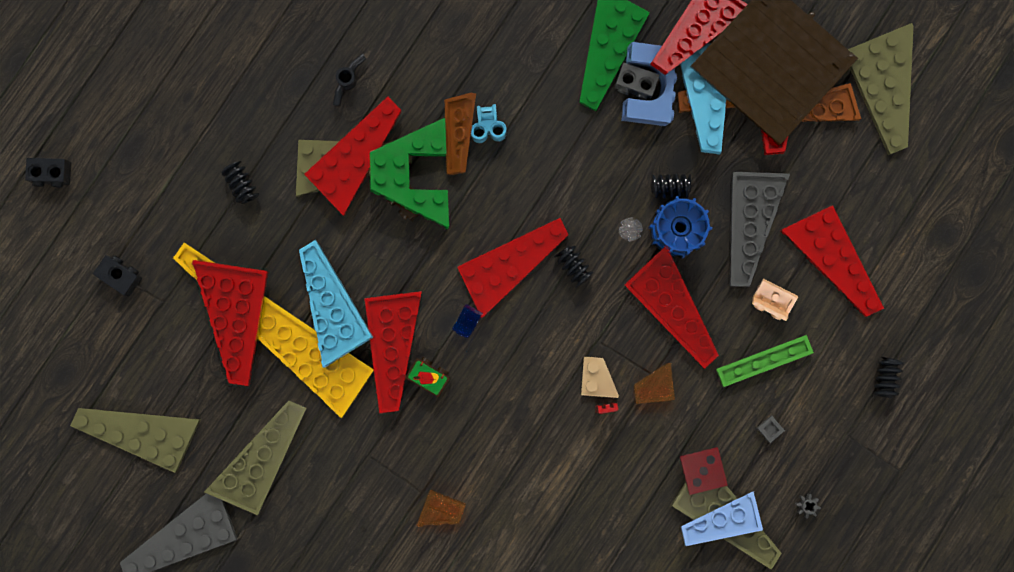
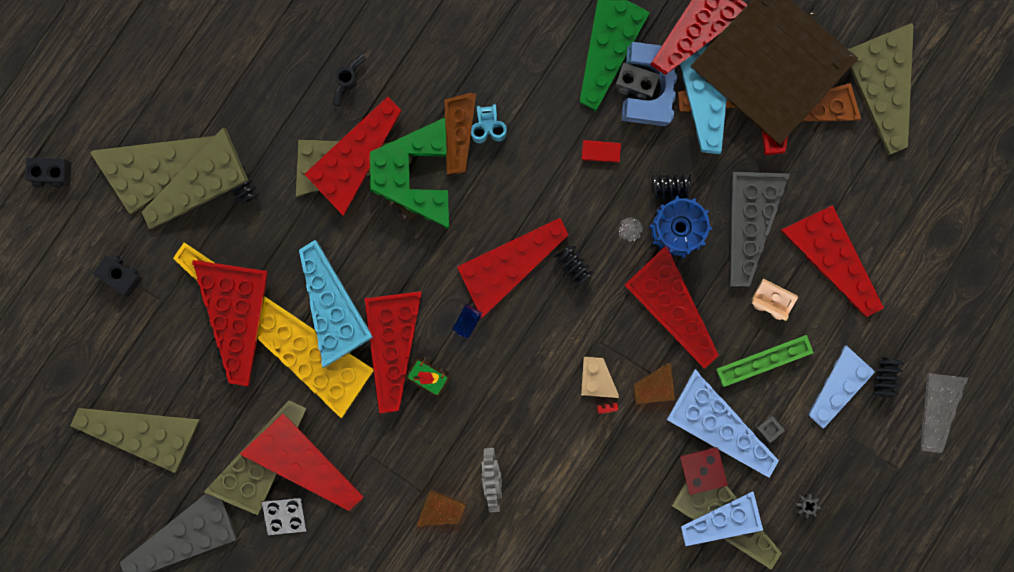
none -> olive wing [90,136,214,215]
none -> olive wing [142,128,248,229]
none -> red wing [240,413,364,511]
none -> hinge [262,496,307,535]
none -> light grey gear [481,448,502,513]
none -> red tile [581,140,621,163]
none -> light blue wing [667,369,779,478]
none -> light blue wing [808,346,875,428]
none -> clear wing [920,373,968,453]

